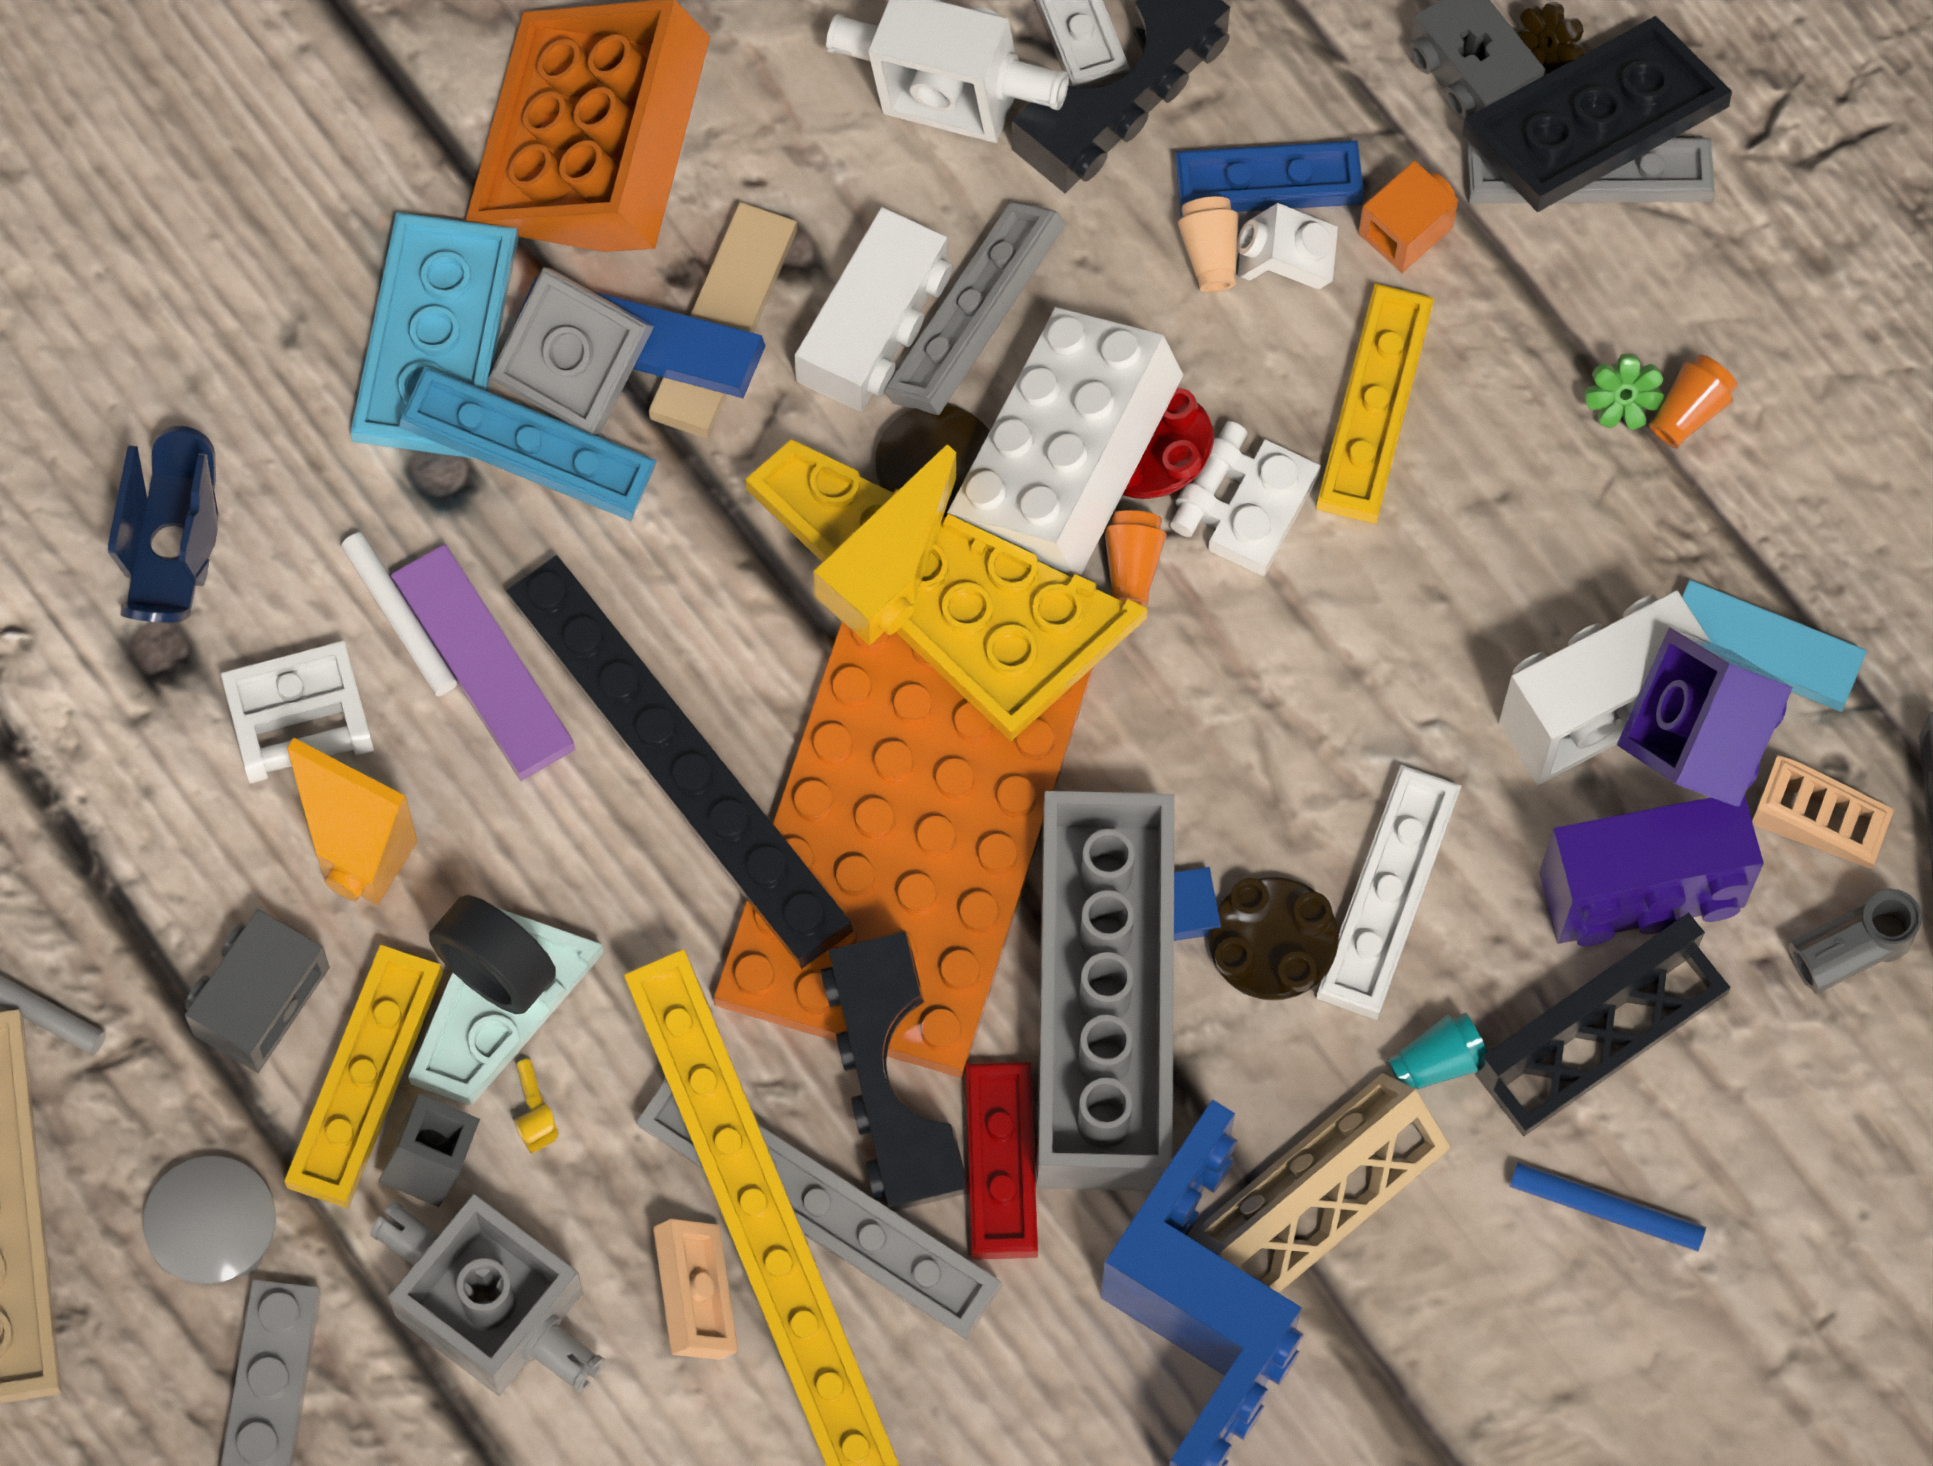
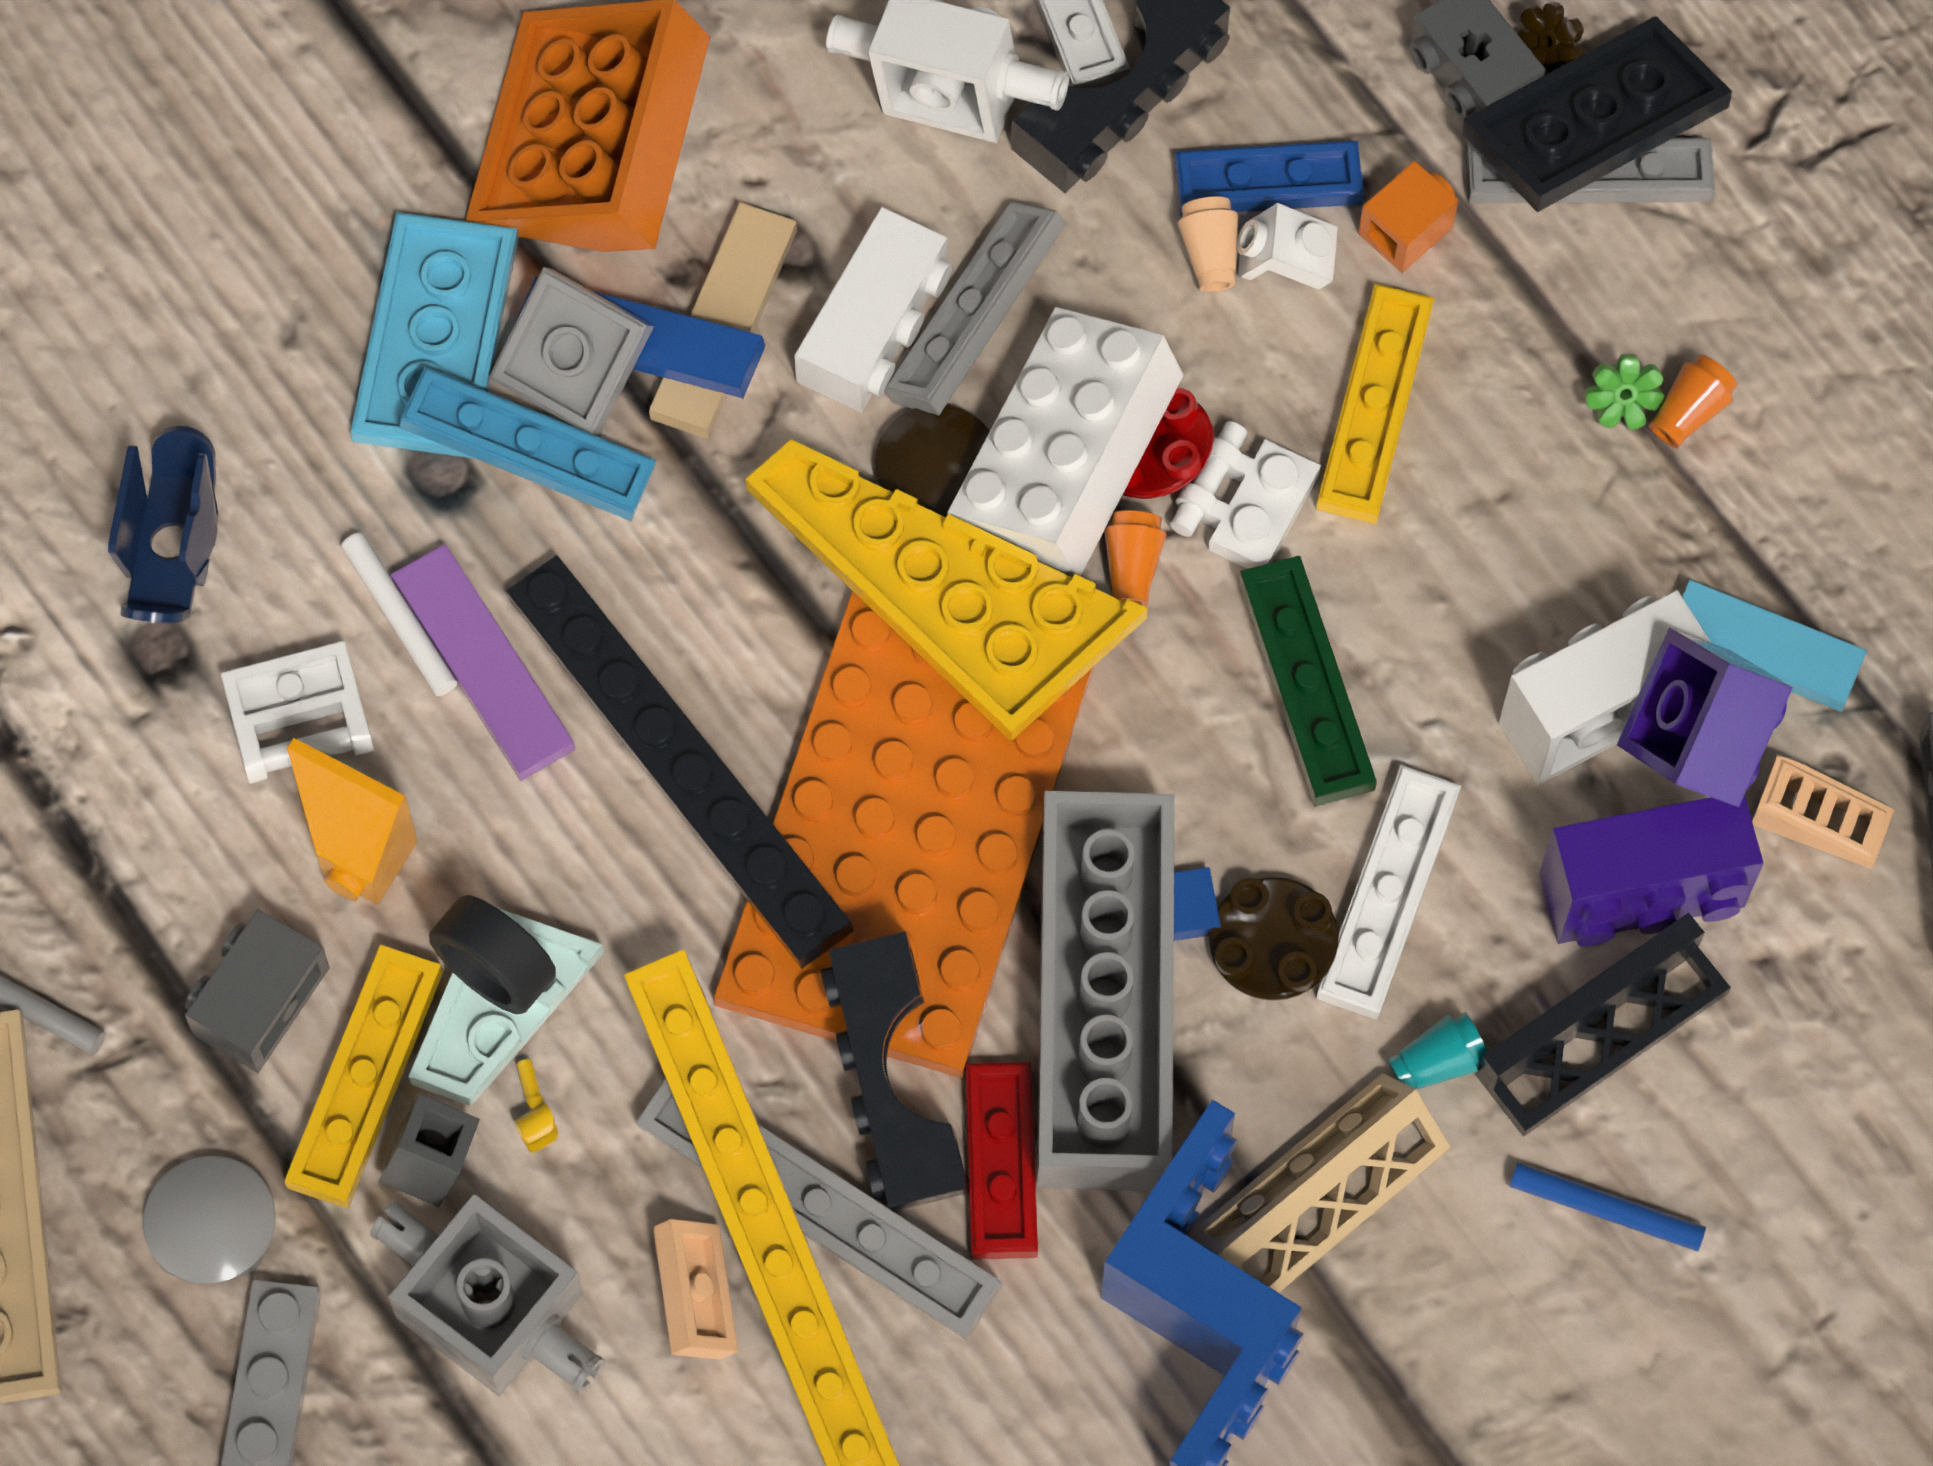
yellow slope [813,445,956,646] -> none
dark grey piece [1788,888,1922,995] -> none
none -> dark green plate [1239,555,1377,807]

